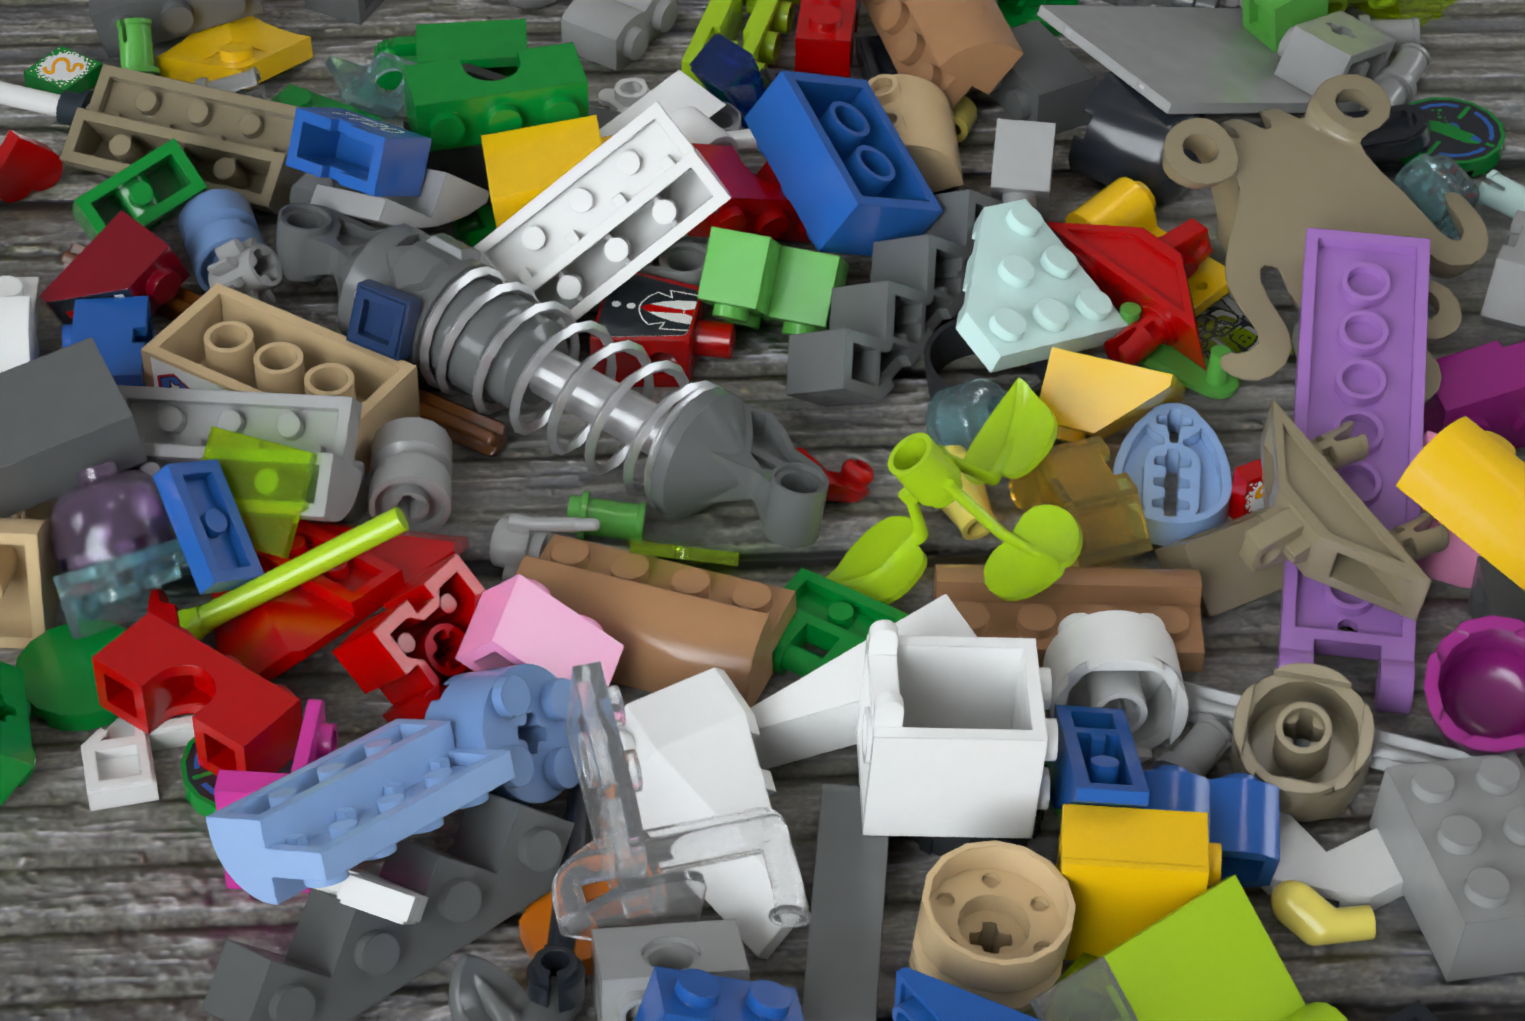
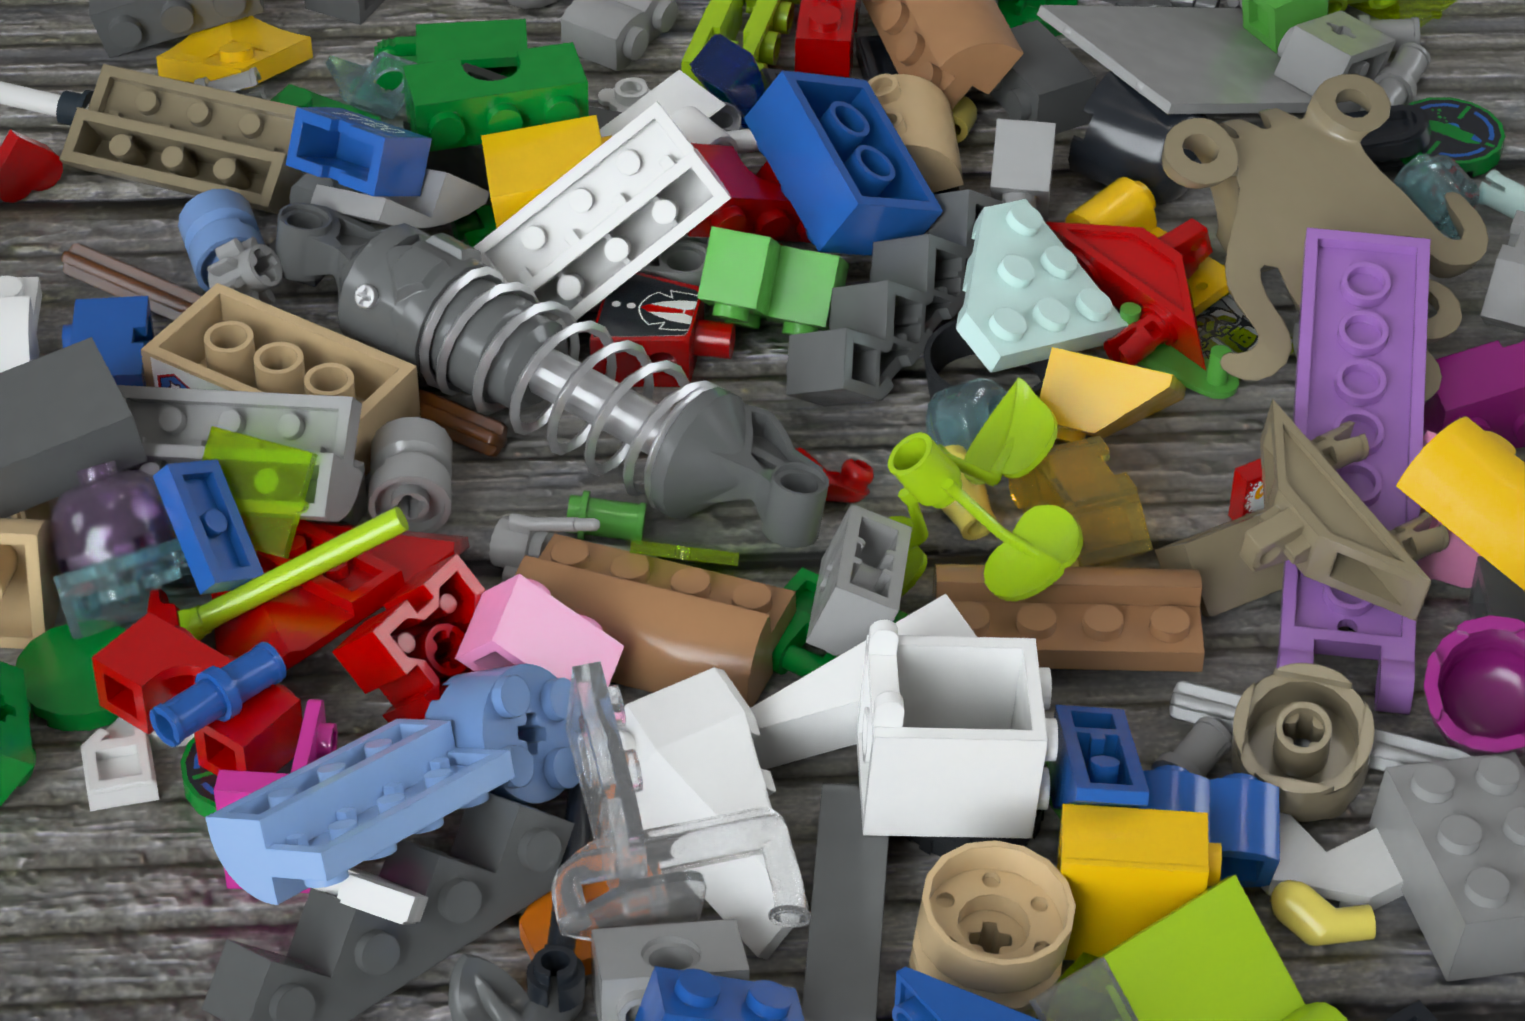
tile [24,45,102,95] -> none
dark red slope [39,210,190,326] -> none
green brick [72,138,207,241] -> none
bright green pin [116,17,161,76] -> none
dark blue tile [346,279,421,361] -> none
white brick [1043,610,1189,763] -> none
light blue piece [1109,403,1232,546] -> none
none -> blue pin [149,641,286,747]
none -> light grey brick [806,504,912,656]

